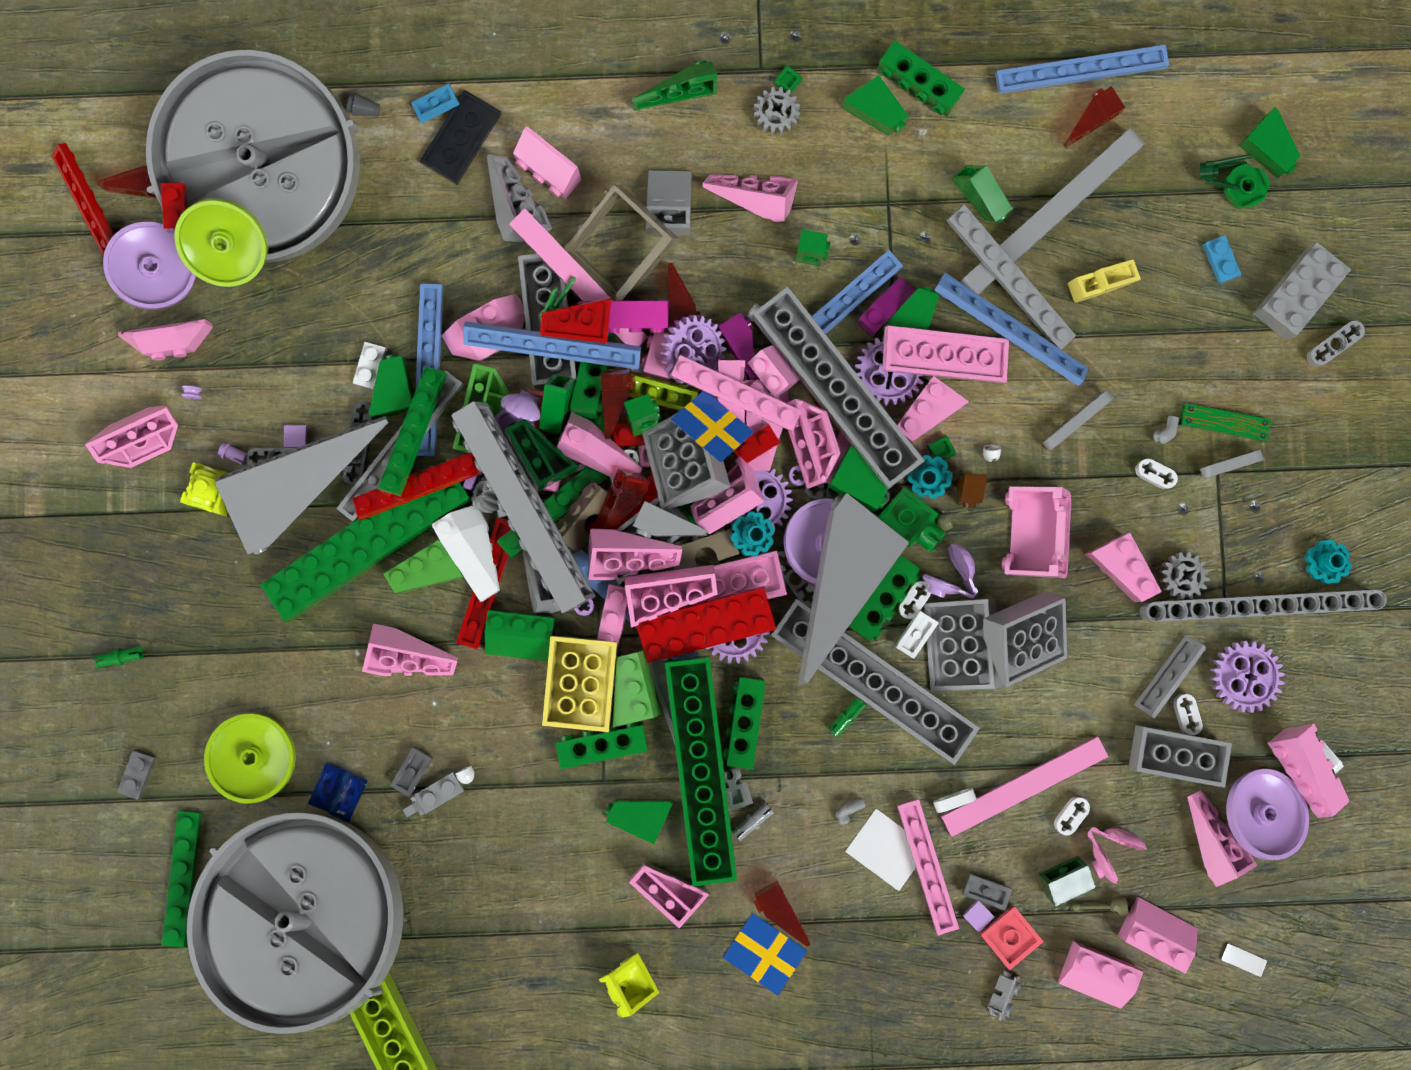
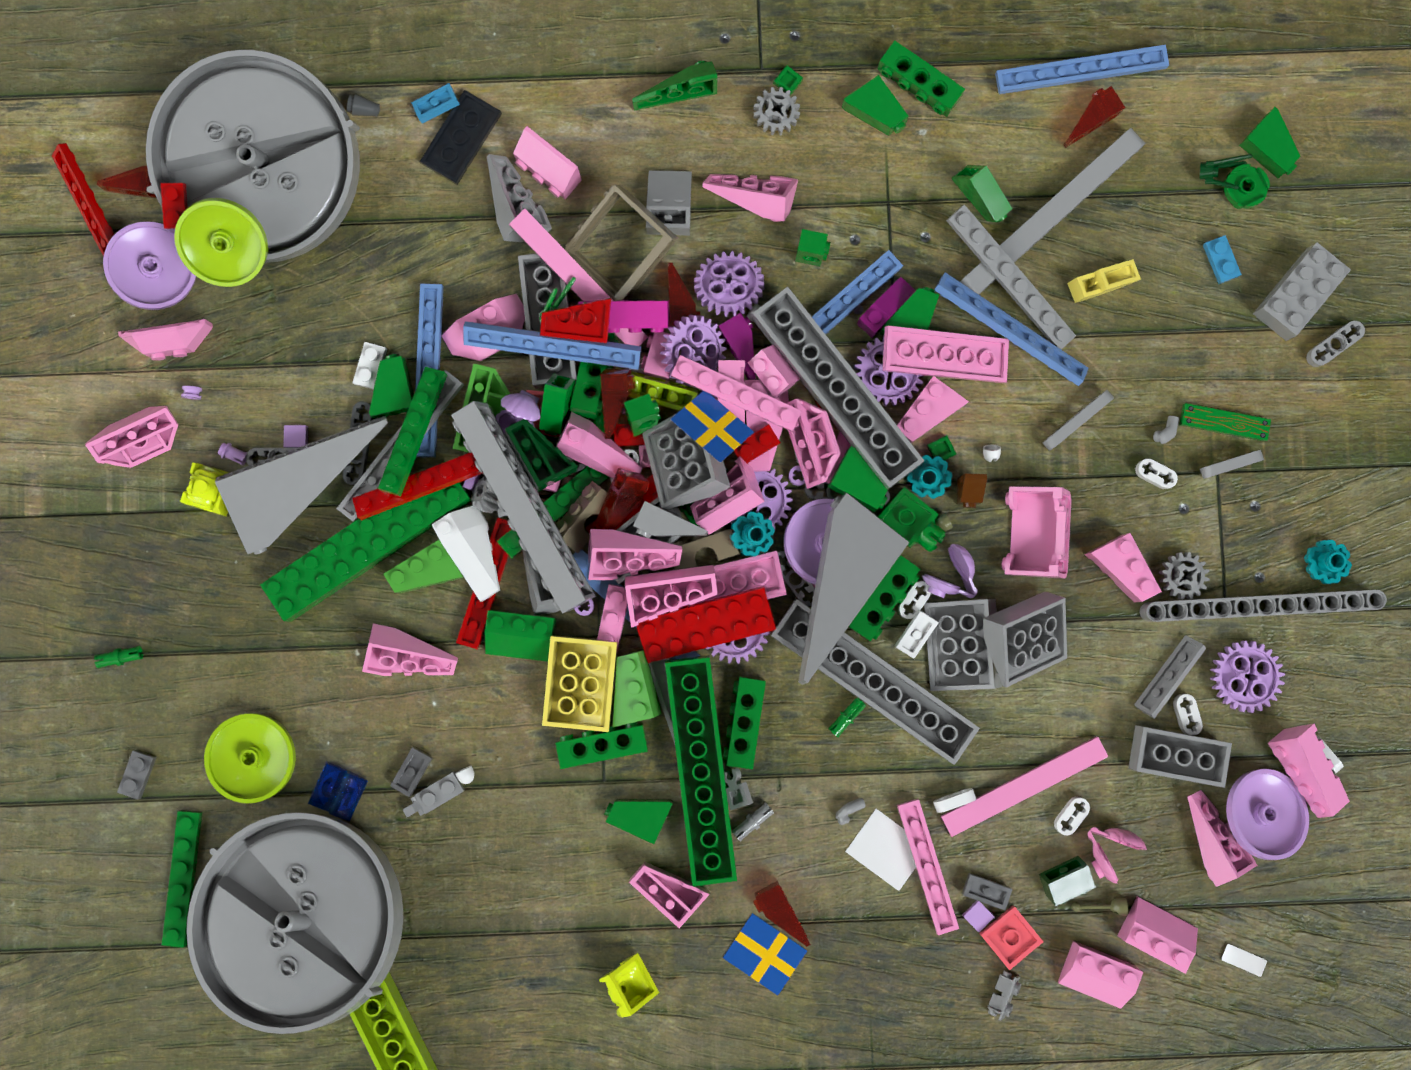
none -> lavender gear [694,251,764,317]

